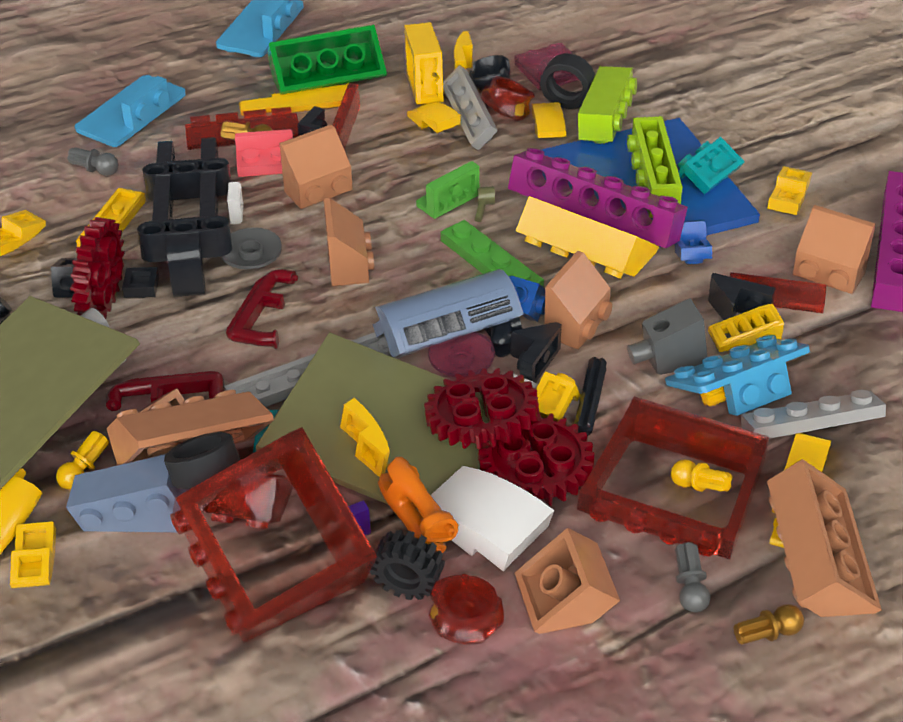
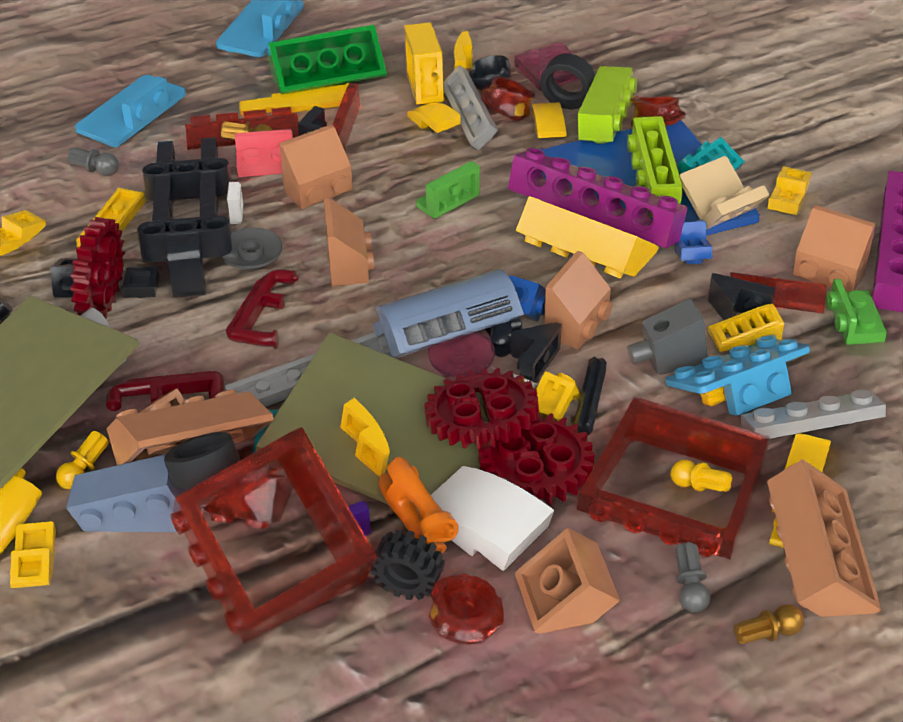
bright green plate [440,220,544,287] -> none
olive hand [474,186,495,222] -> none
none -> clear red hat [629,96,686,126]
none -> tan bracket [679,156,770,230]
none -> bright green bracket [826,279,887,345]

